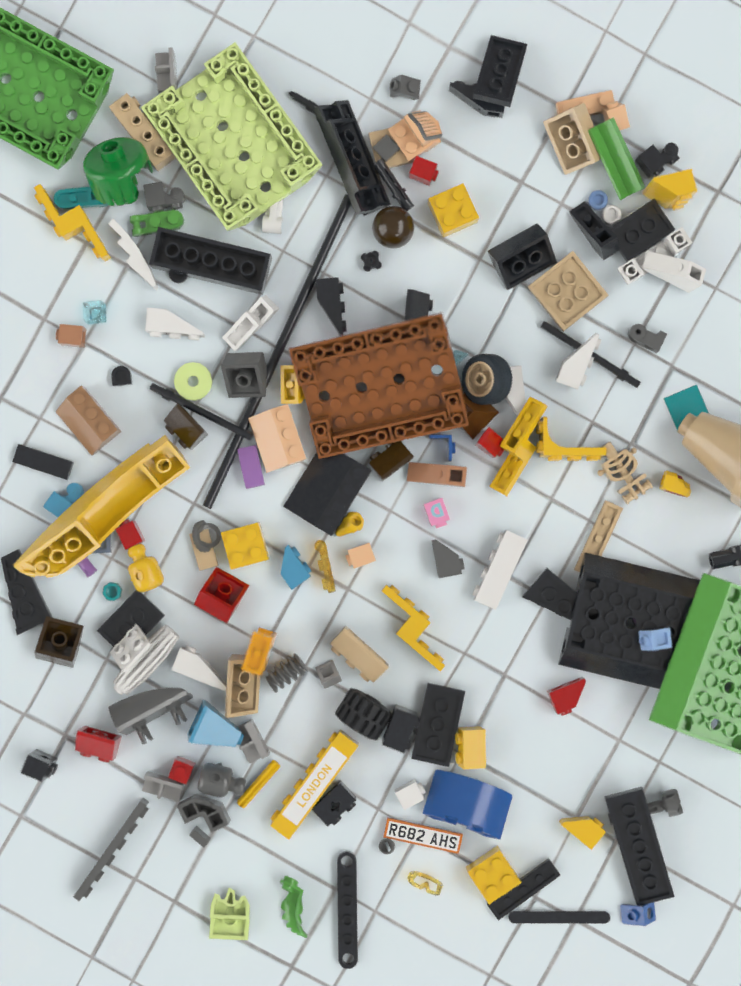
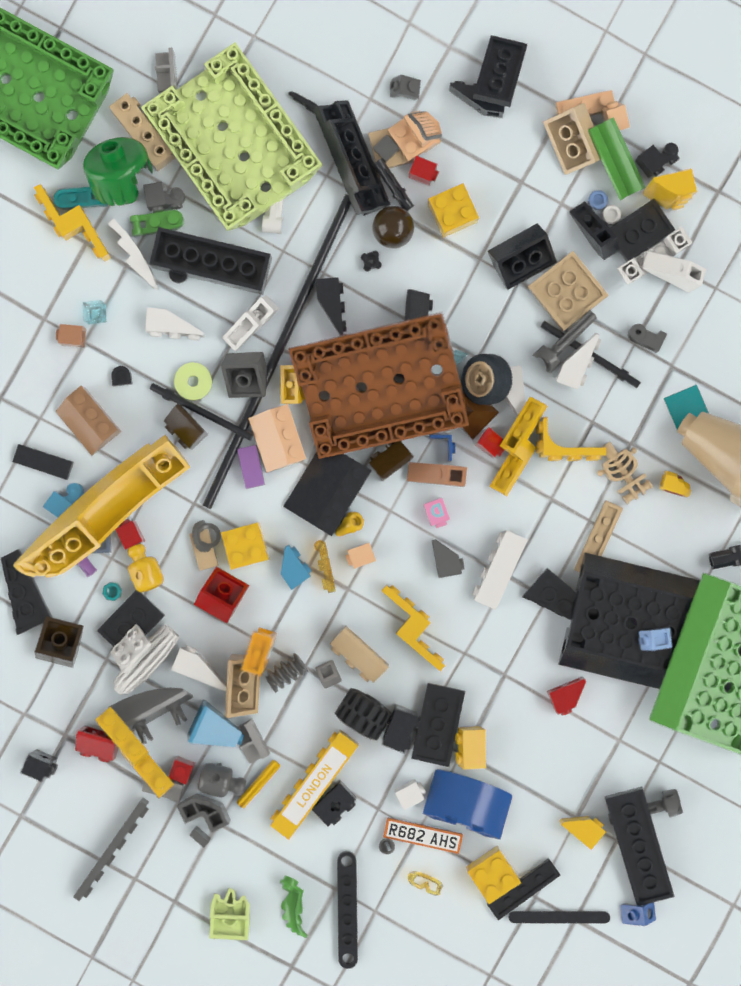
none -> yellow bracket [95,707,174,798]
none -> dark grey piece [532,310,597,373]

